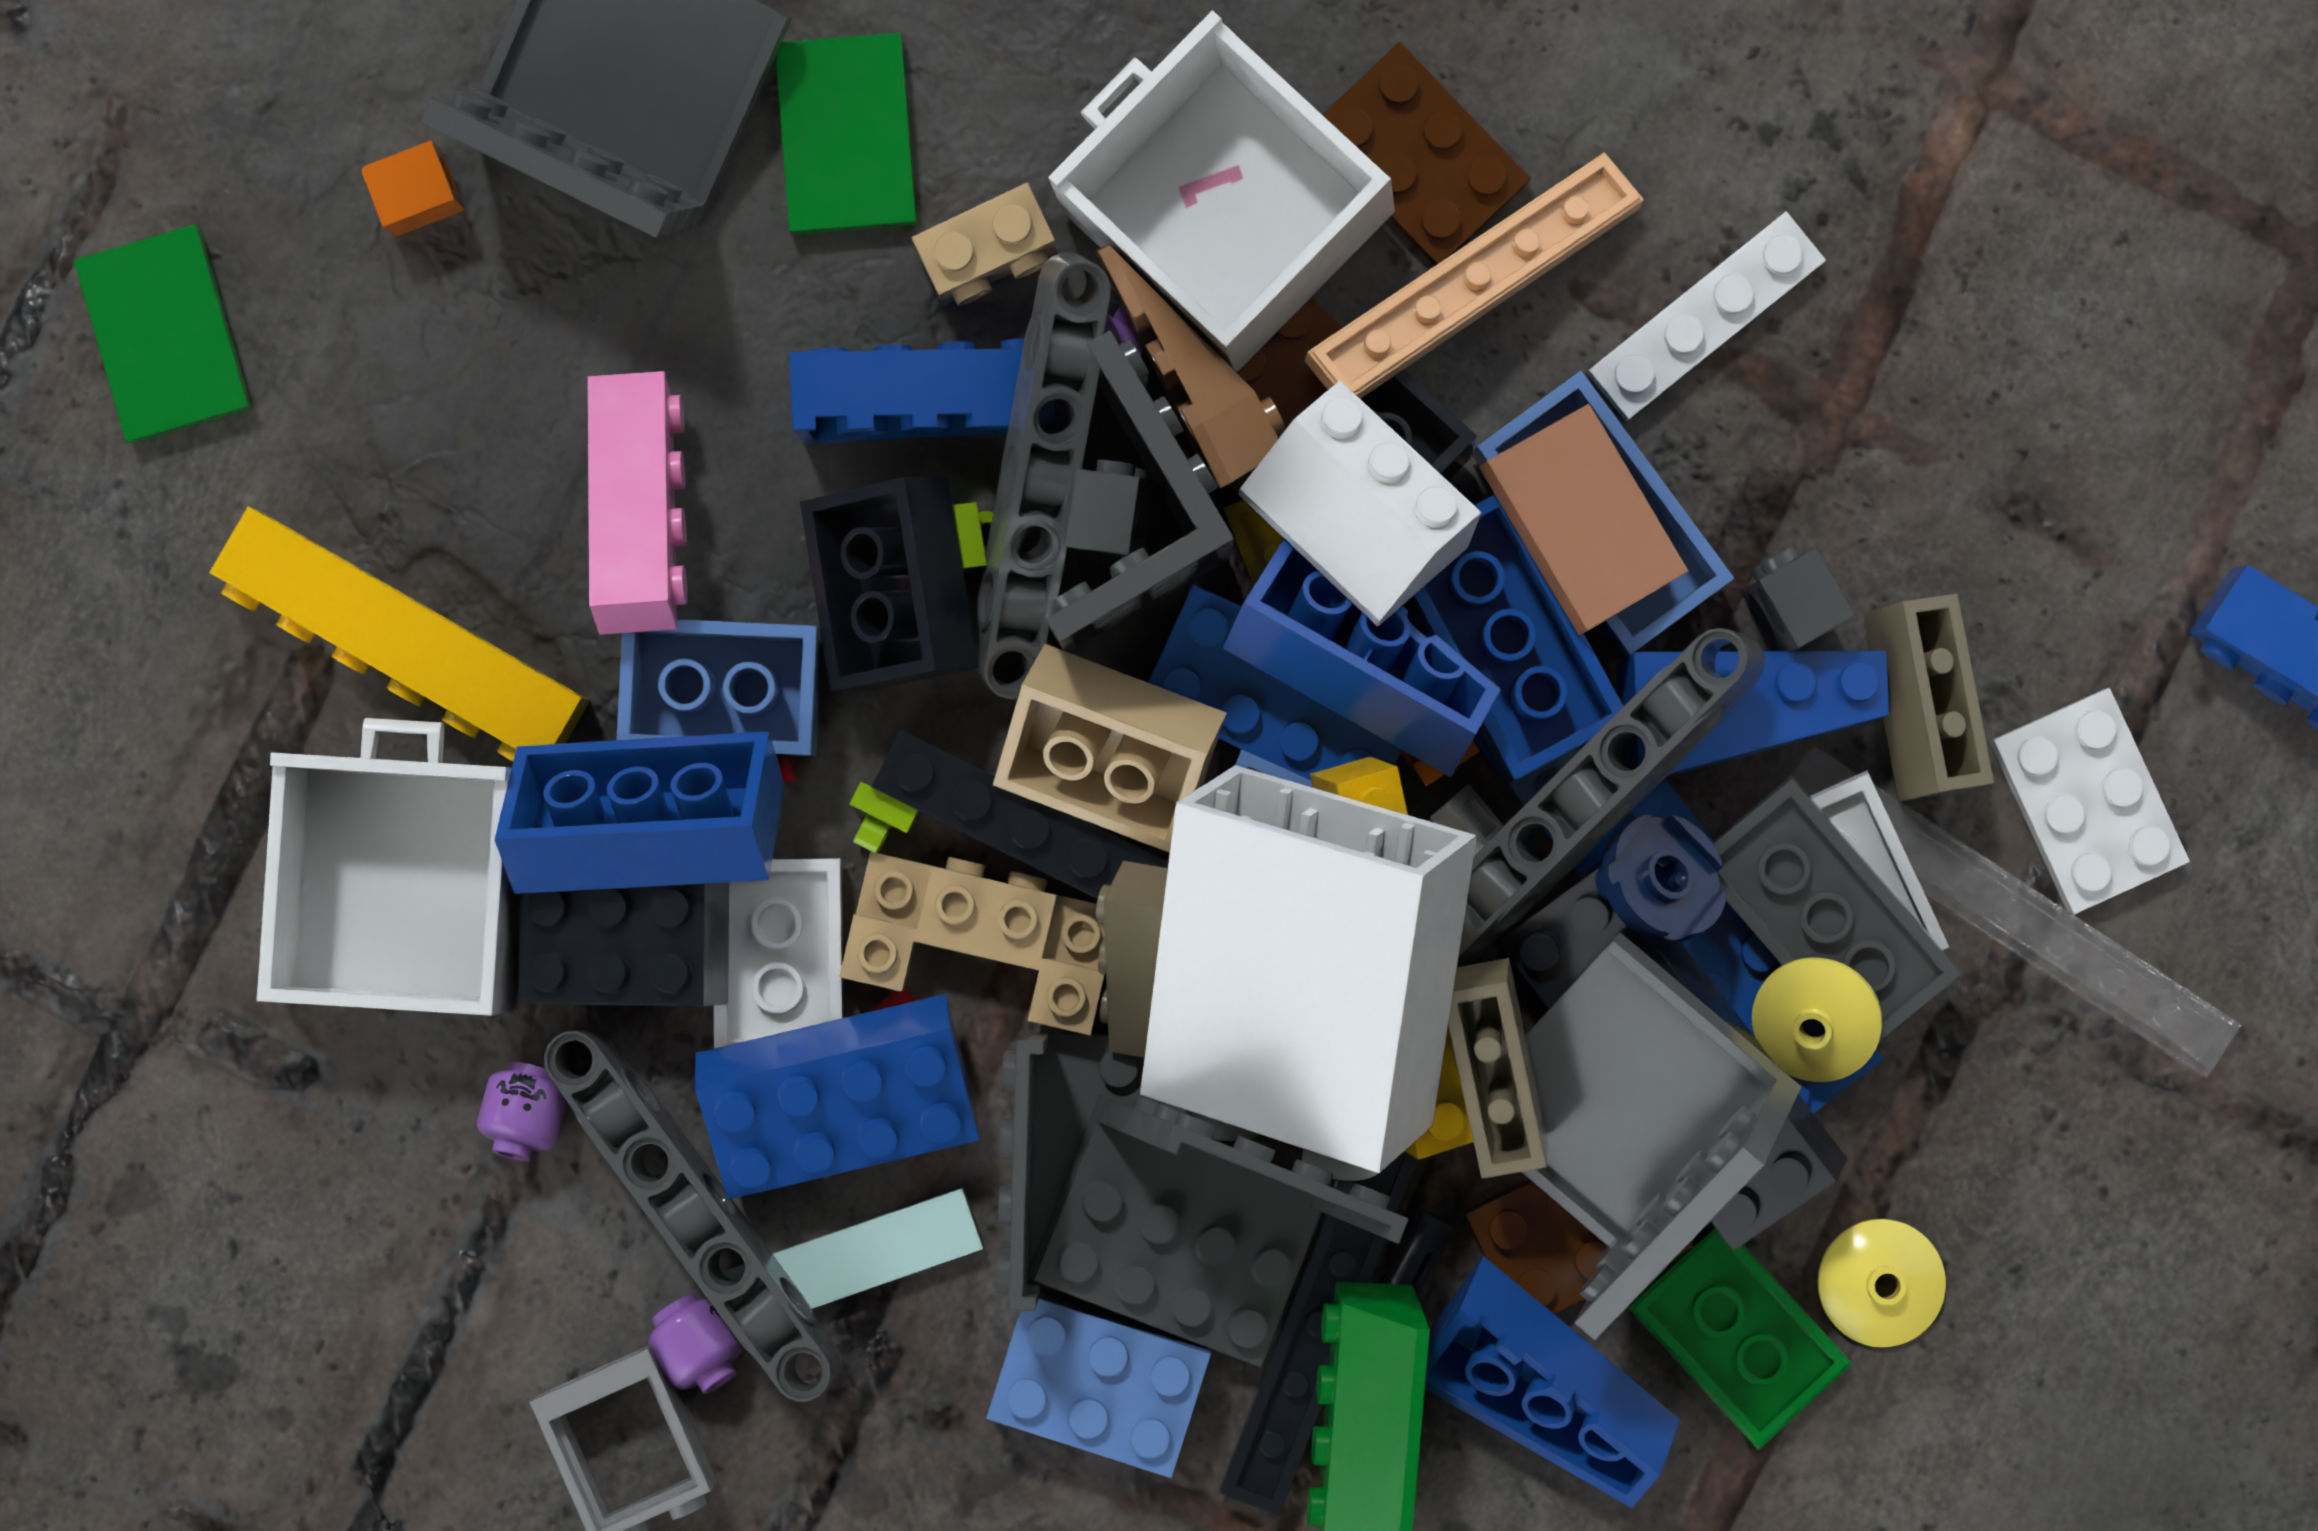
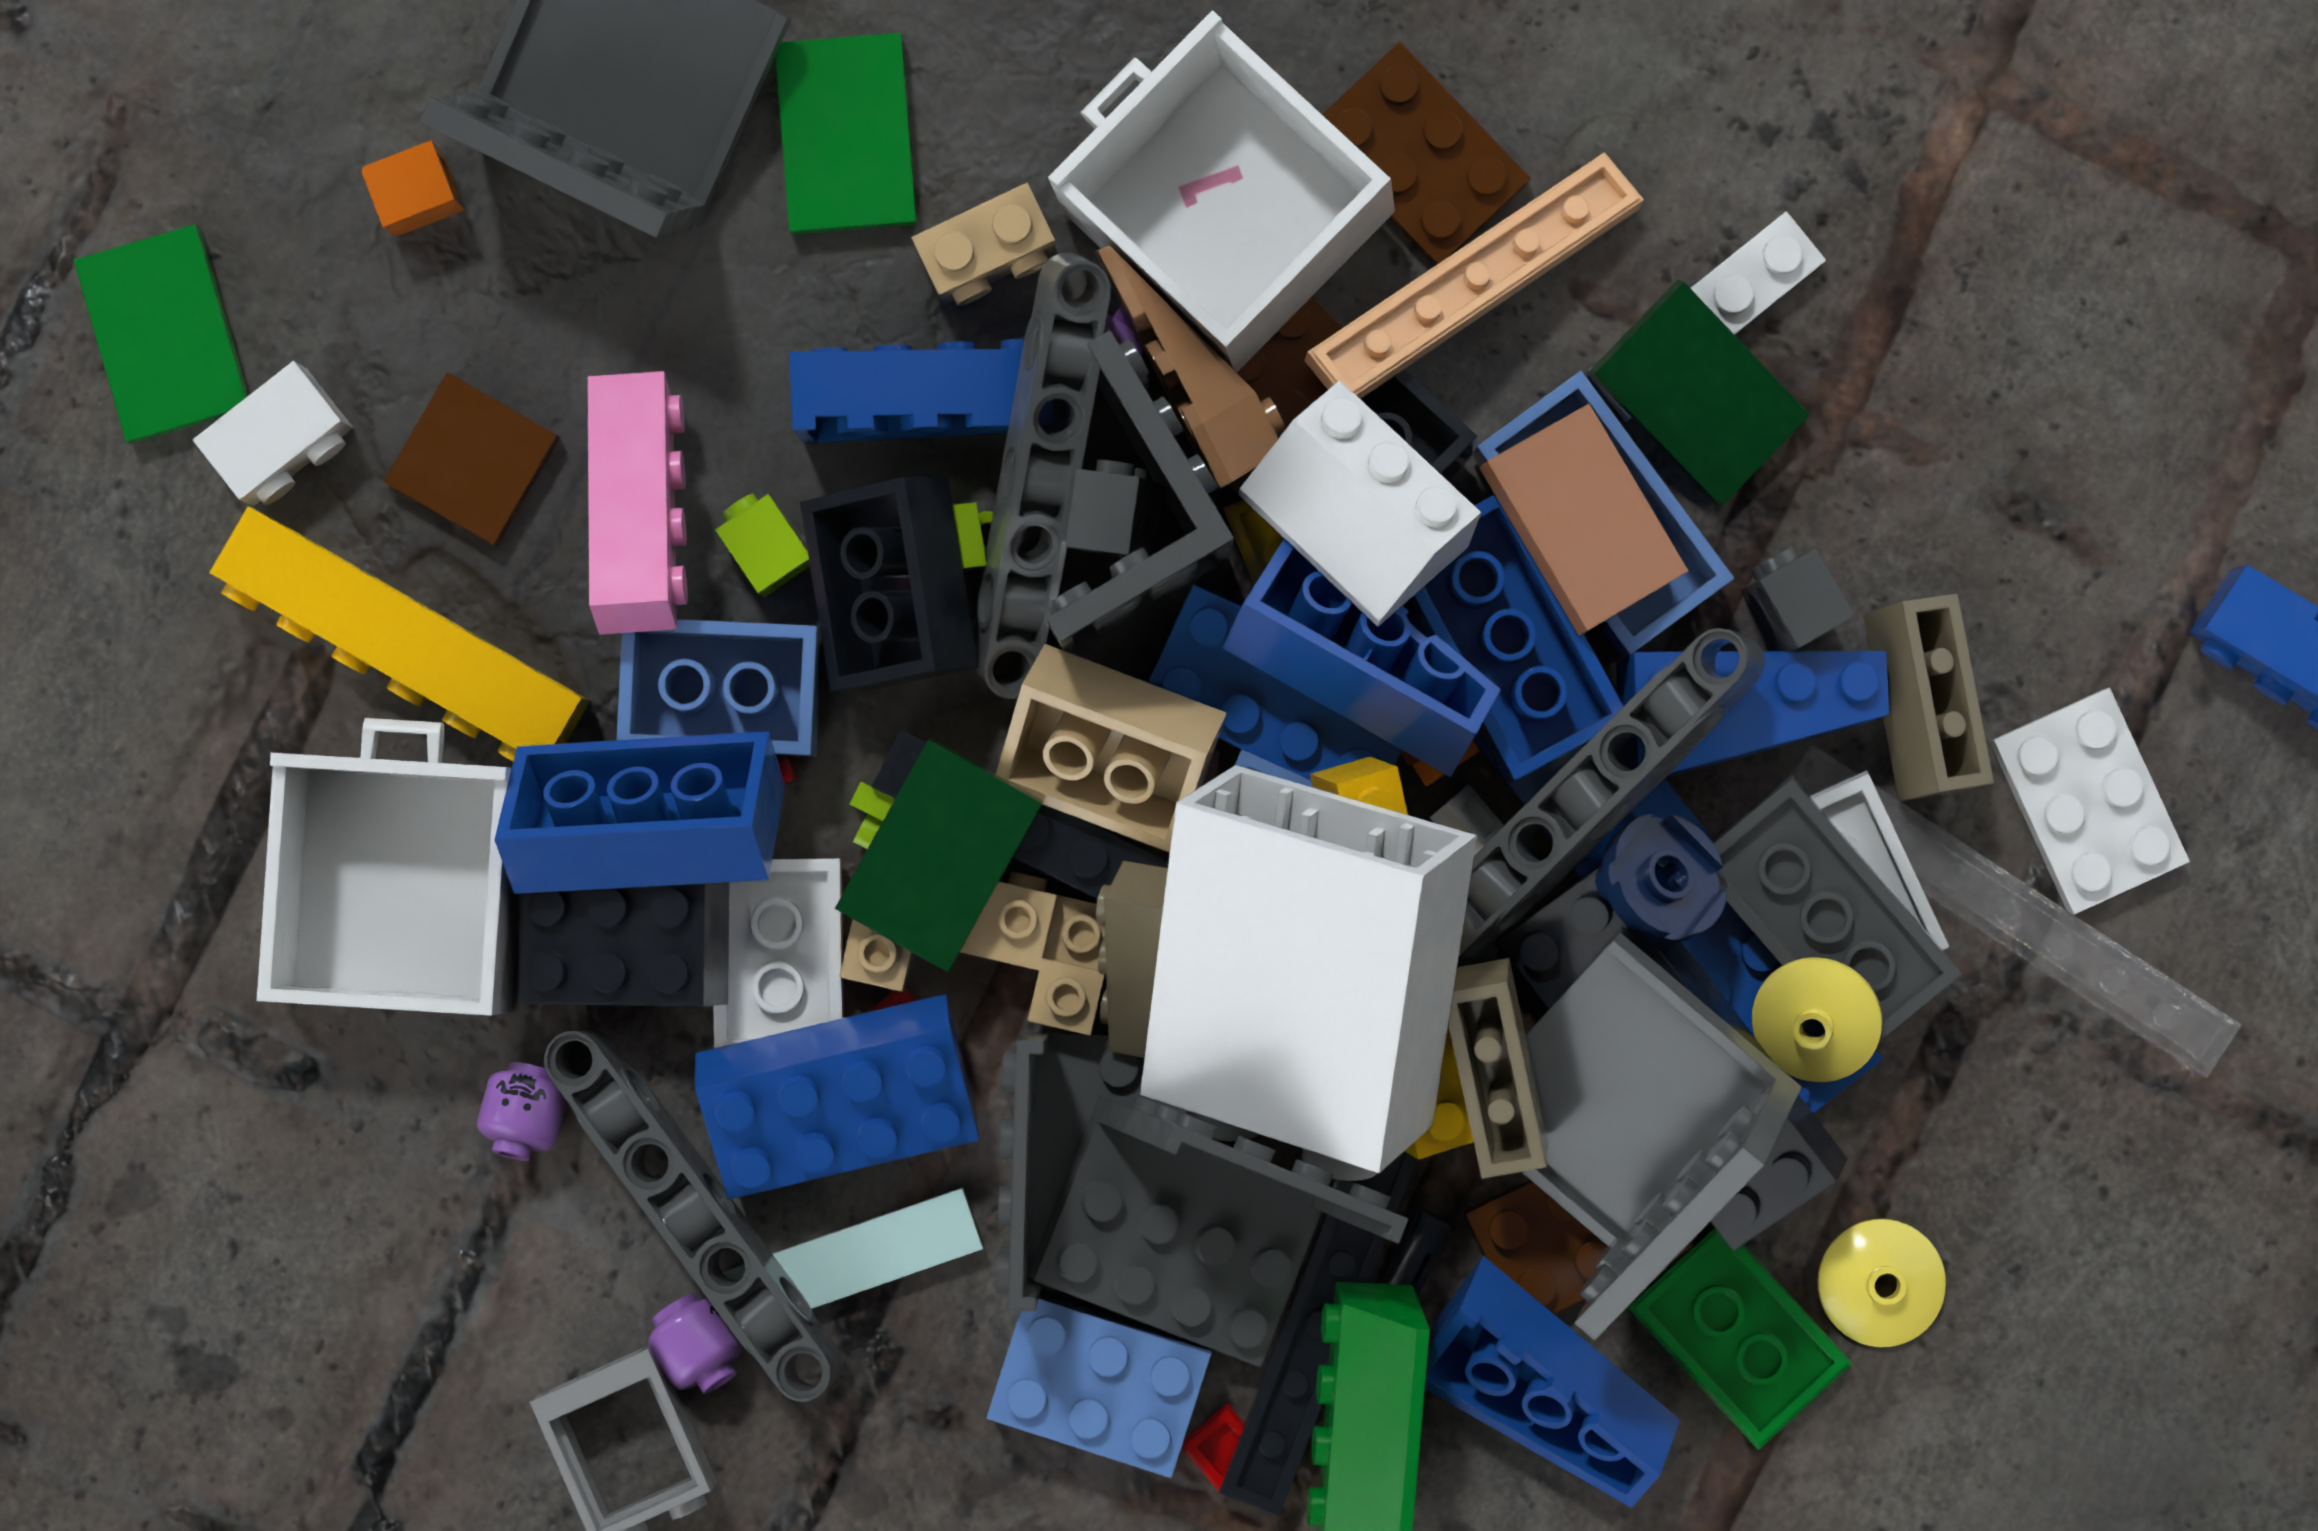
none -> white brick [193,360,353,506]
none -> reddish brown tile [383,372,560,547]
none -> lime brick [715,493,810,598]
none -> dark green tile [835,738,1044,972]
none -> red tile [1181,1402,1244,1492]
none -> dark green tile [1588,280,1810,507]

